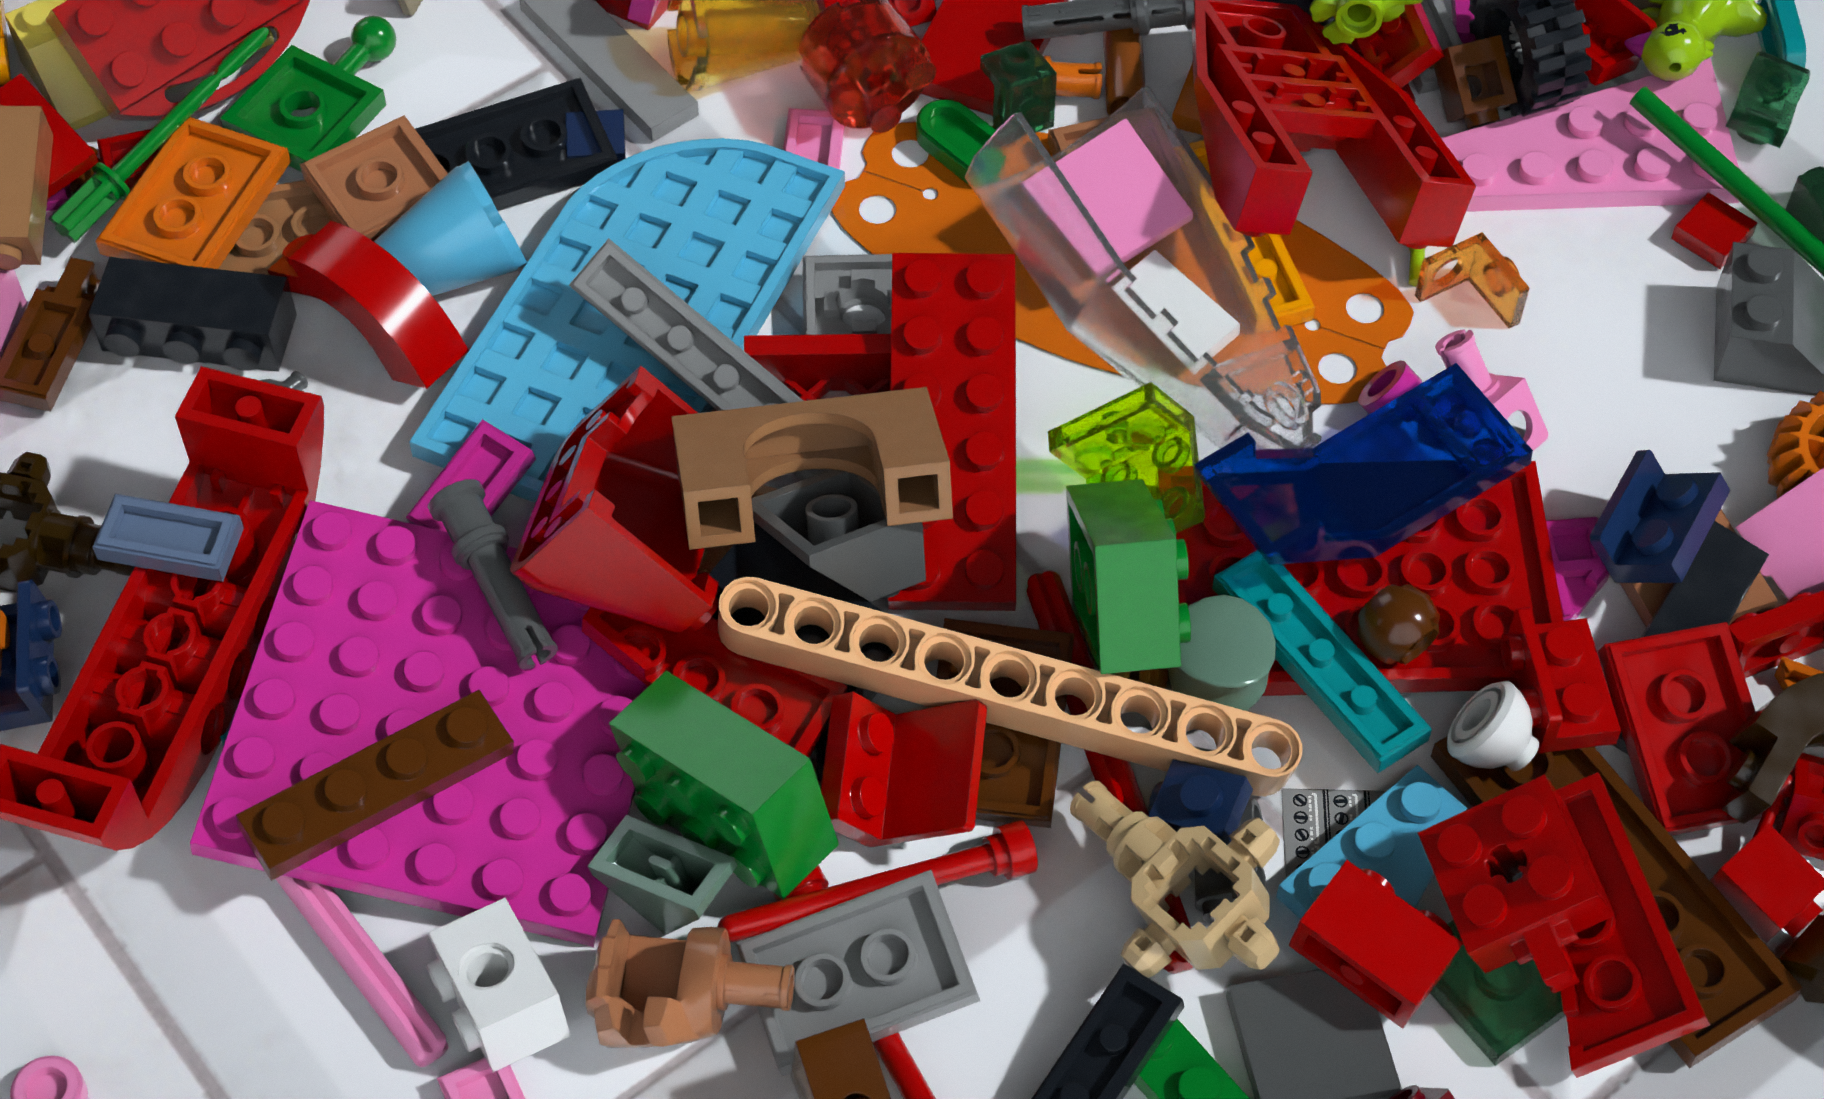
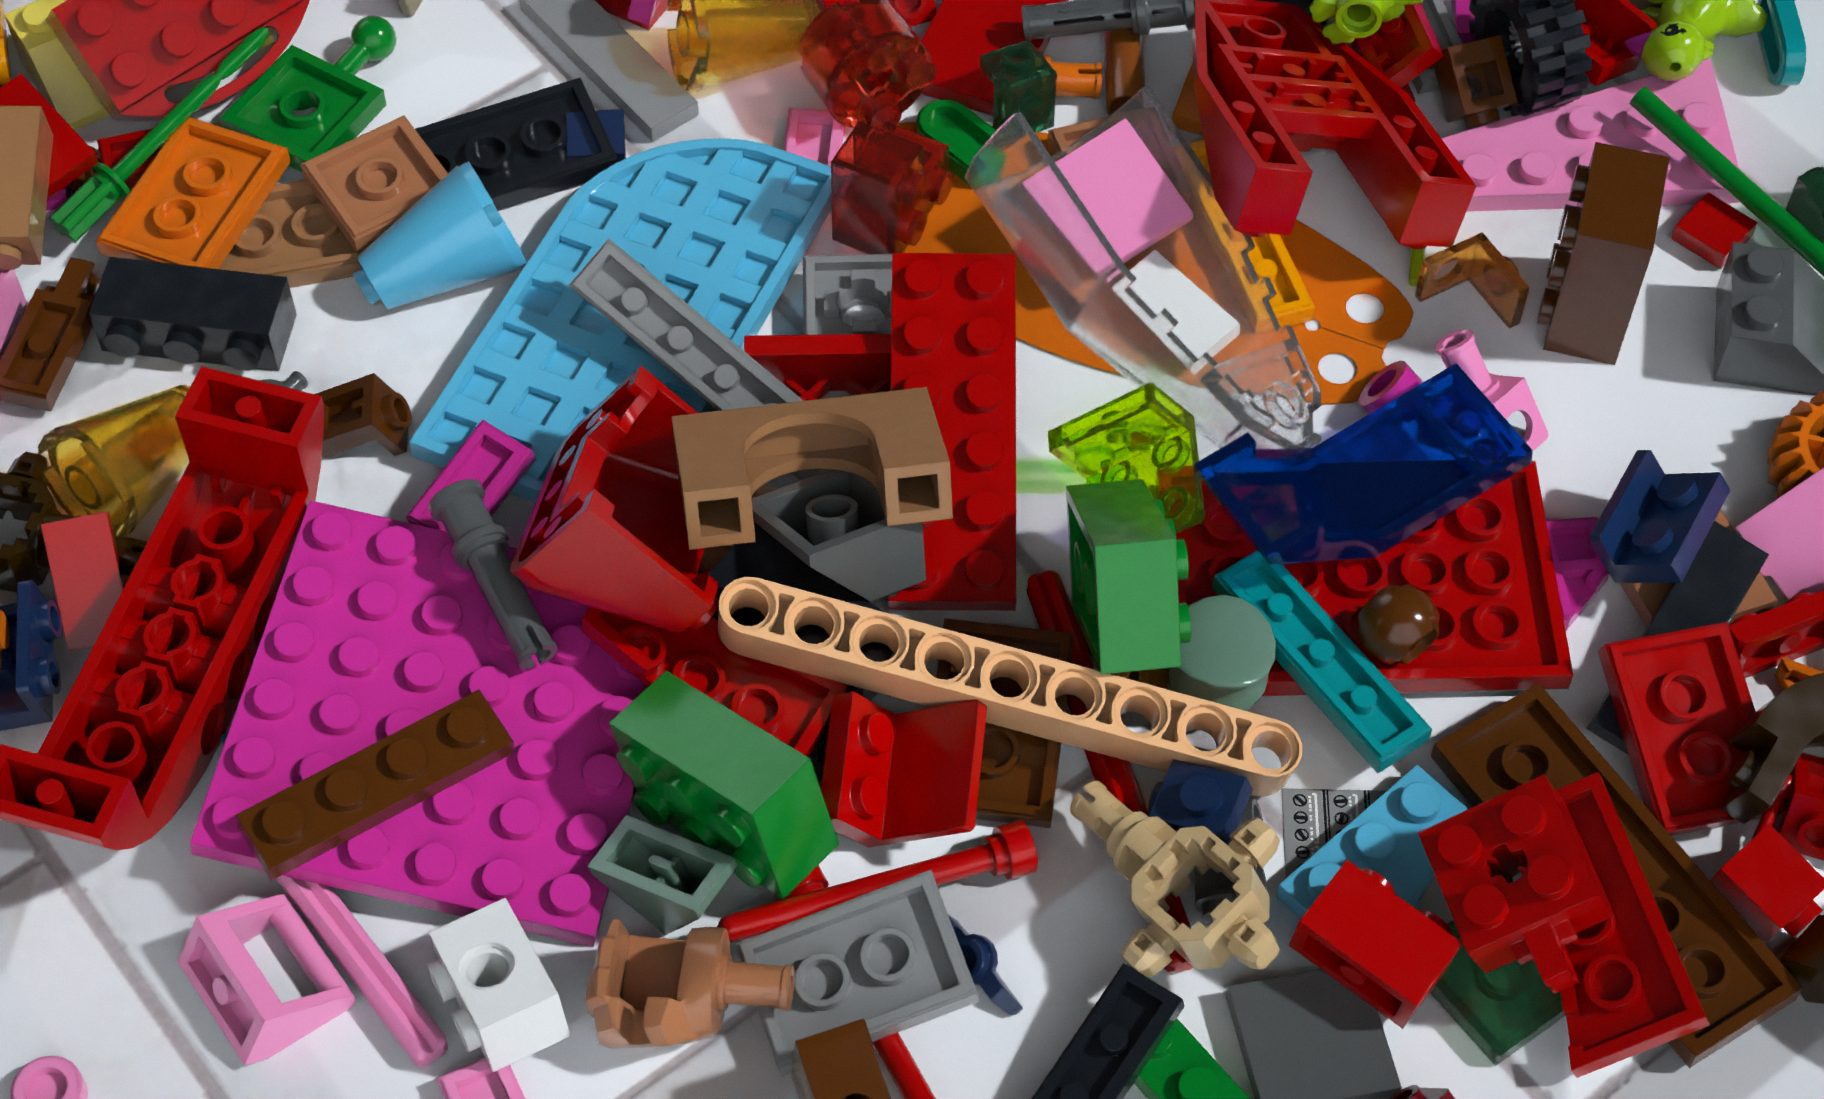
sand blue tile [93,494,244,582] -> none
red arch [267,221,469,389] -> none
white brick [1447,681,1539,771] -> none
red bracket [1500,607,1621,753] -> none
clear green bracket [1725,51,1811,148] -> none
none -> clear yellow cone [38,385,190,537]
none -> red tile [41,511,125,652]
none -> bright pink tile [177,894,356,1066]
none -> reddish brown bracket [316,373,412,458]
none -> clear red brick [831,121,954,254]
none -> dark blue piece [948,914,1024,1015]
none -> reddish brown piece [1537,142,1670,365]

